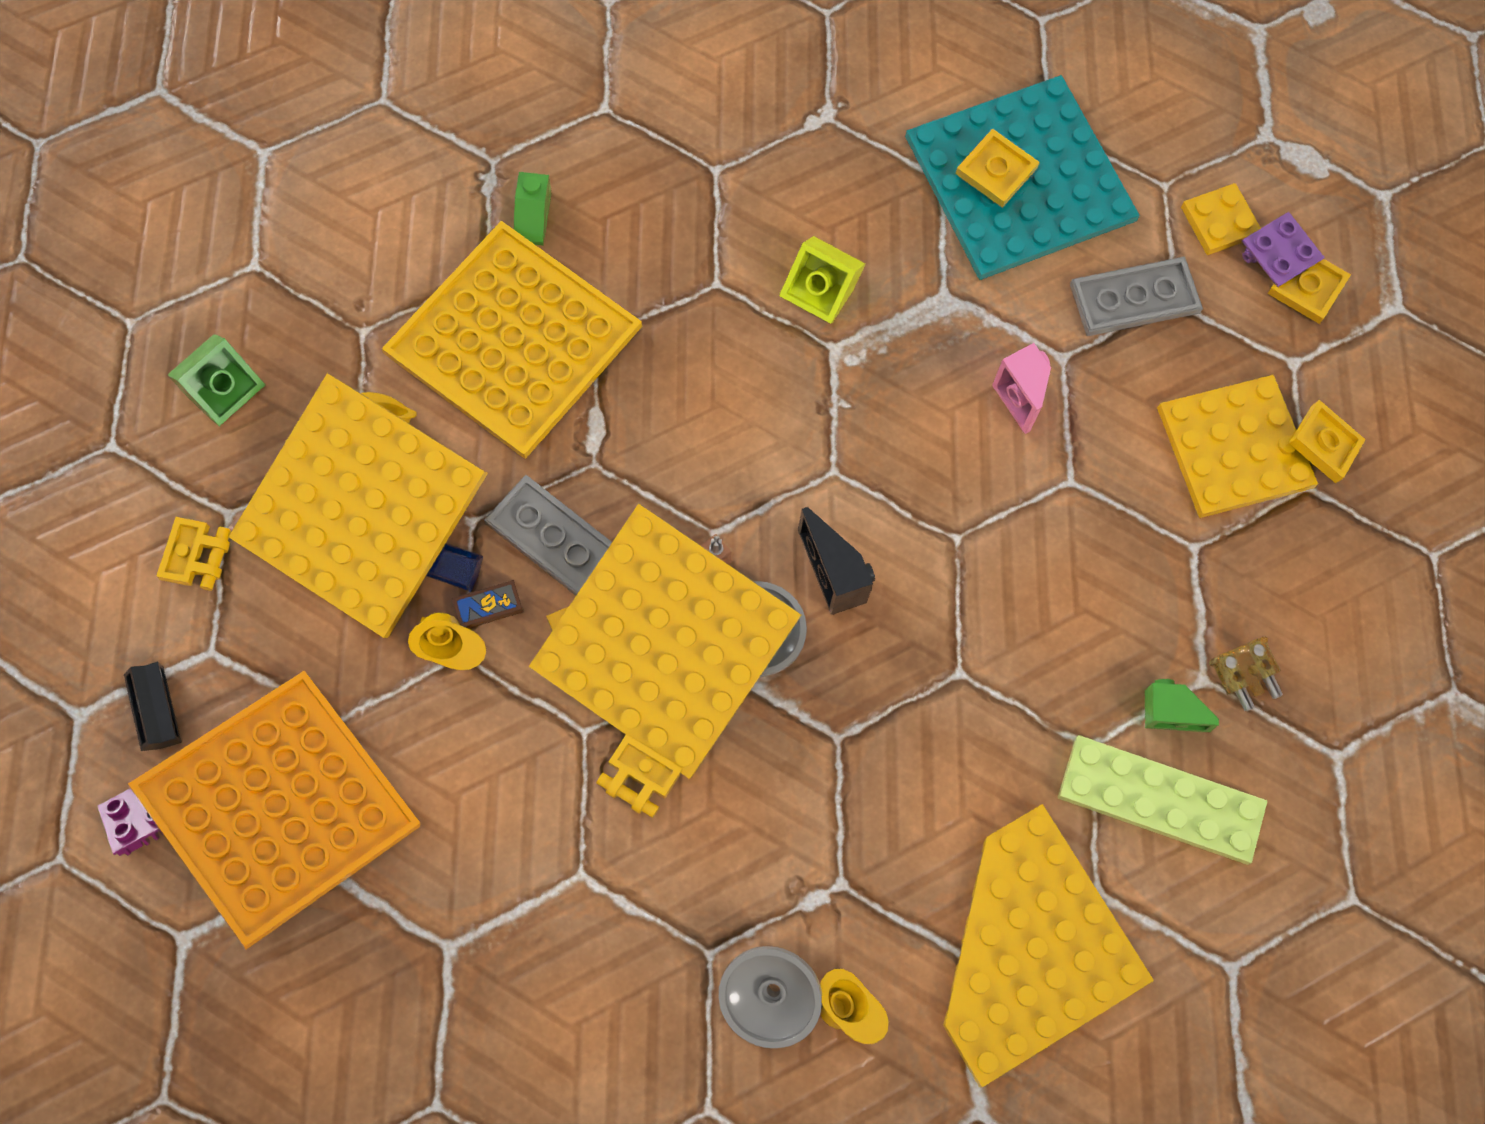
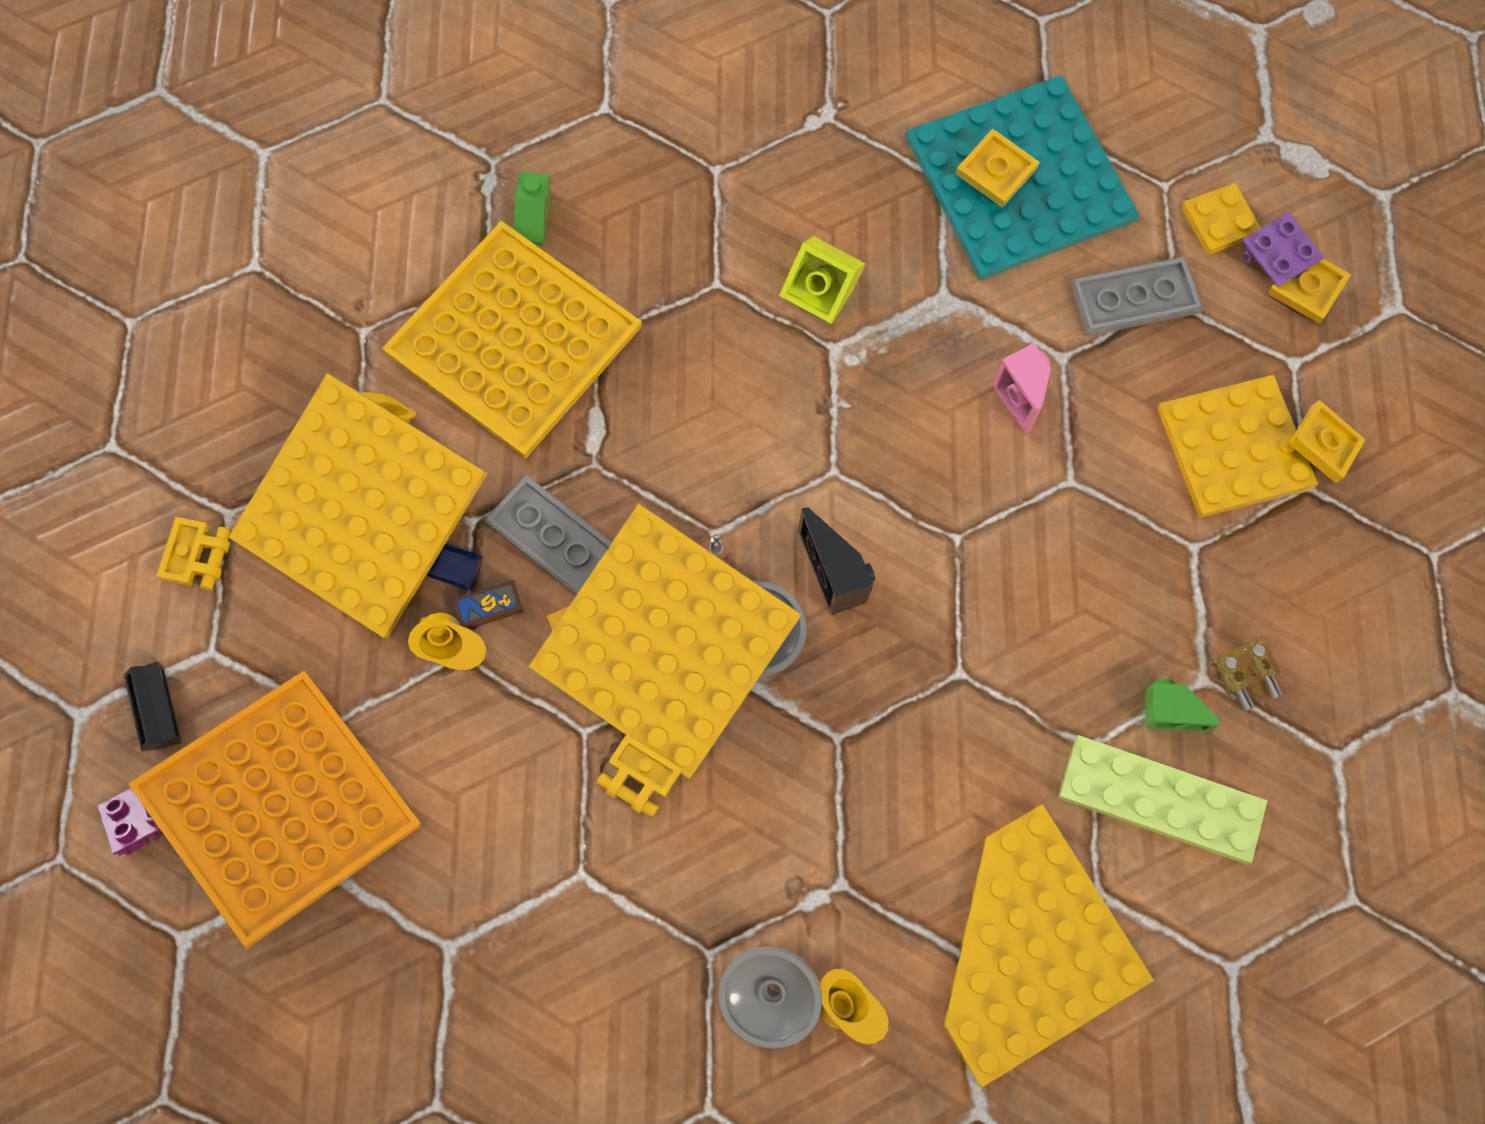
bright green slope [168,334,265,426] -> none

